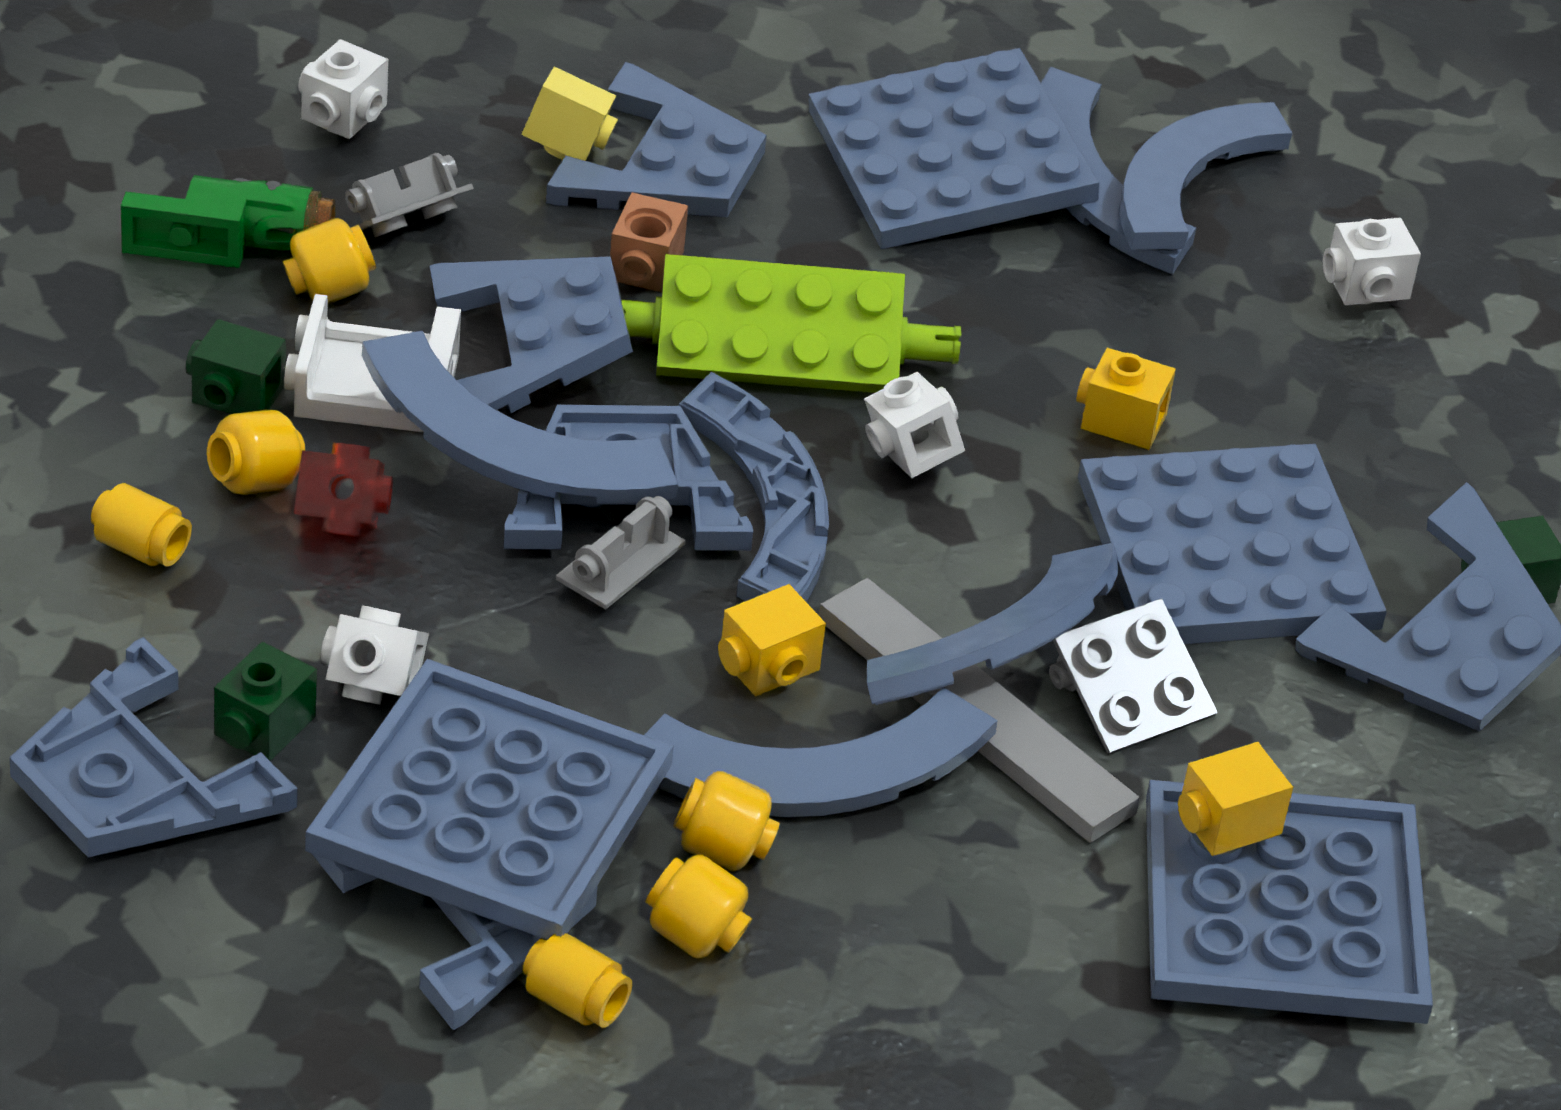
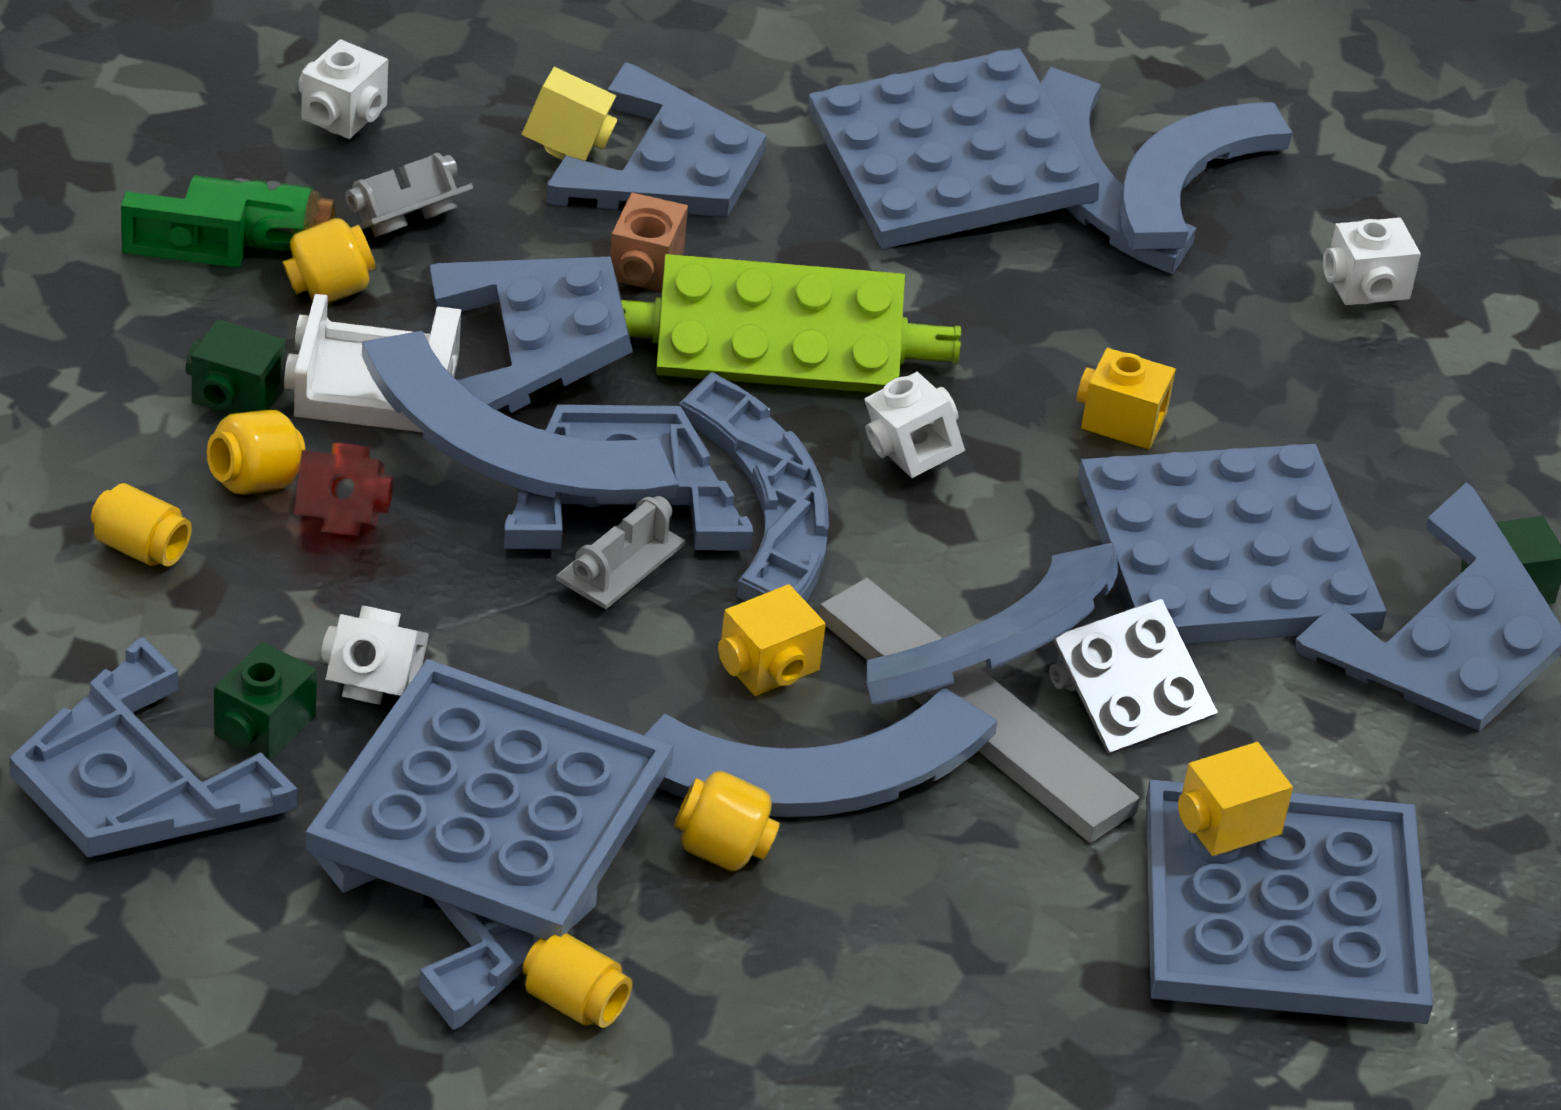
yellow head [645,855,752,959] -> none

